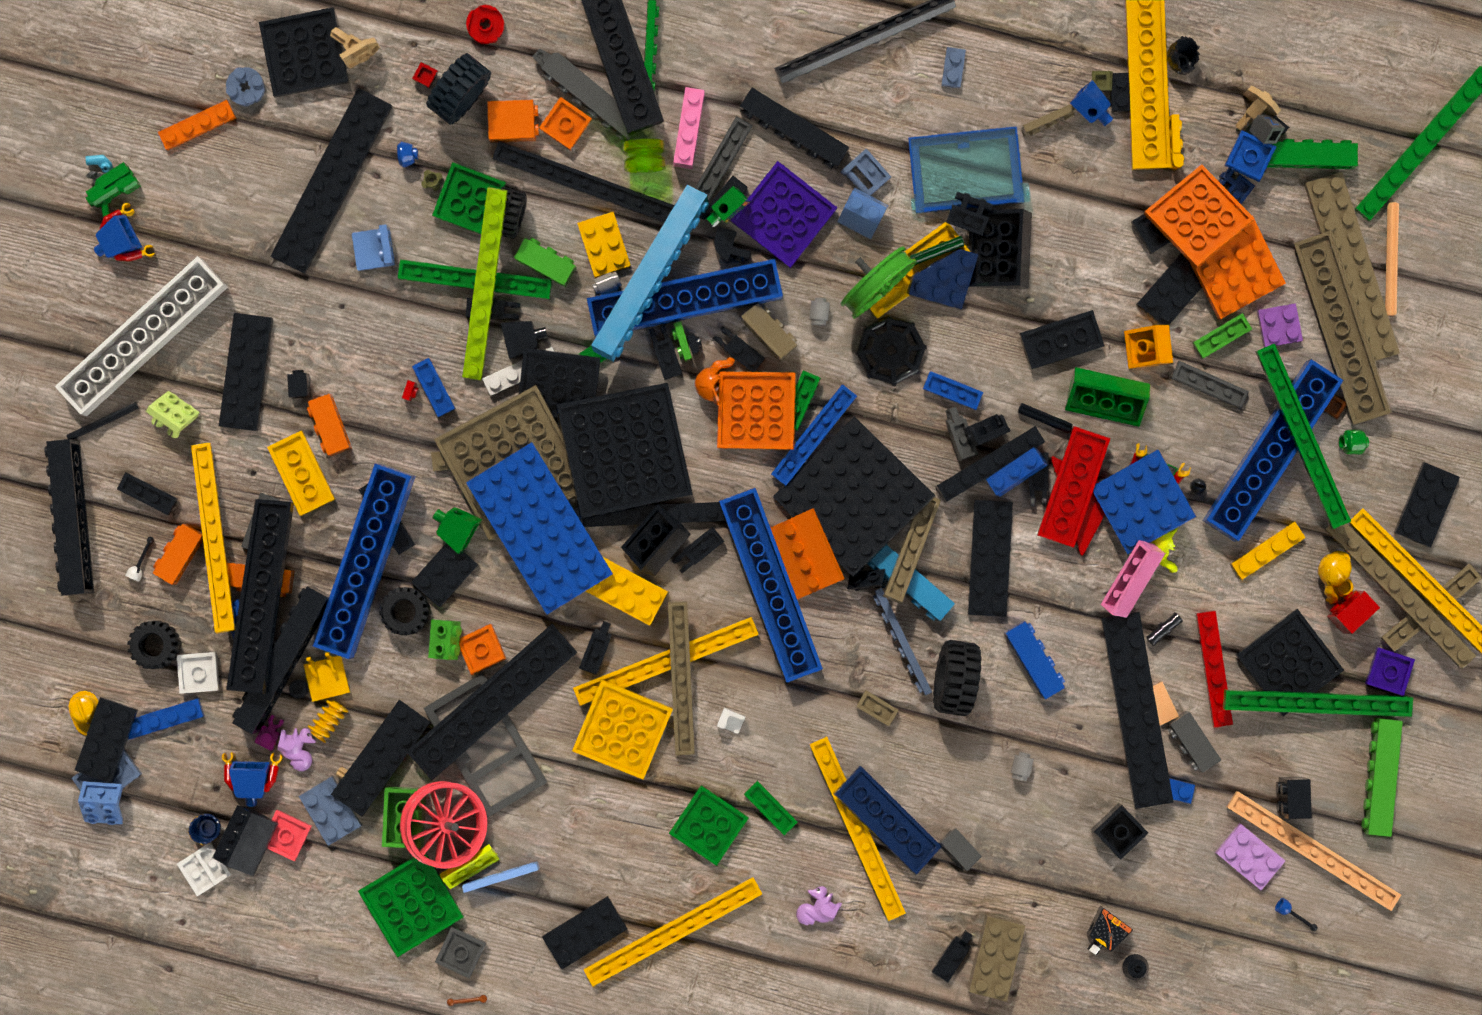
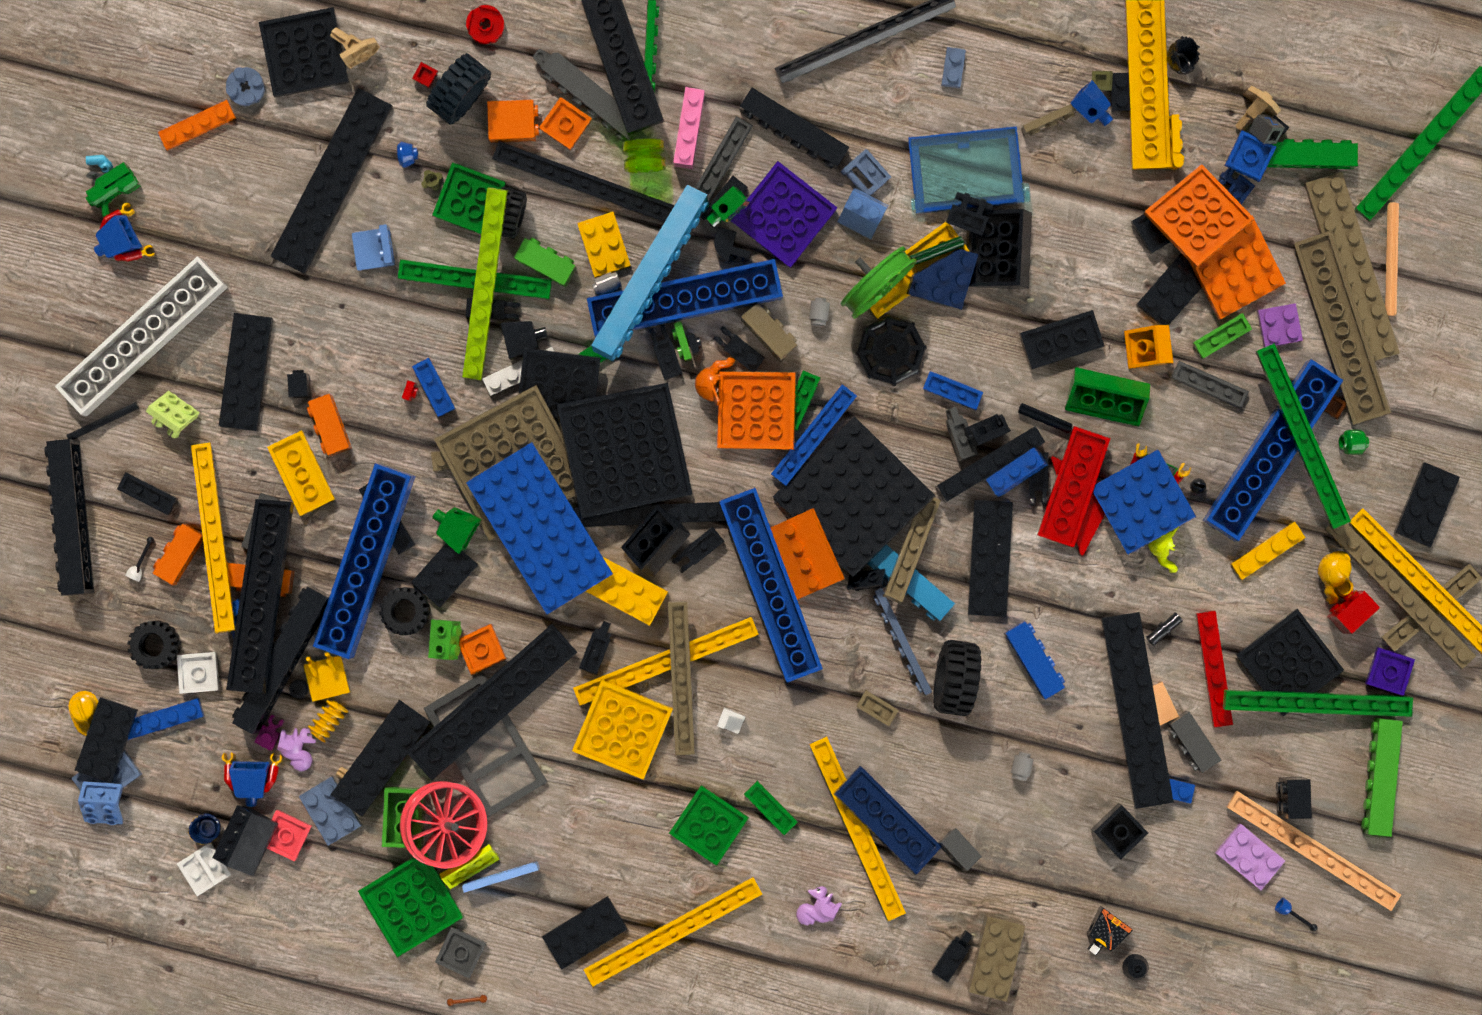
bright pink brick [1101,540,1165,618] -> none

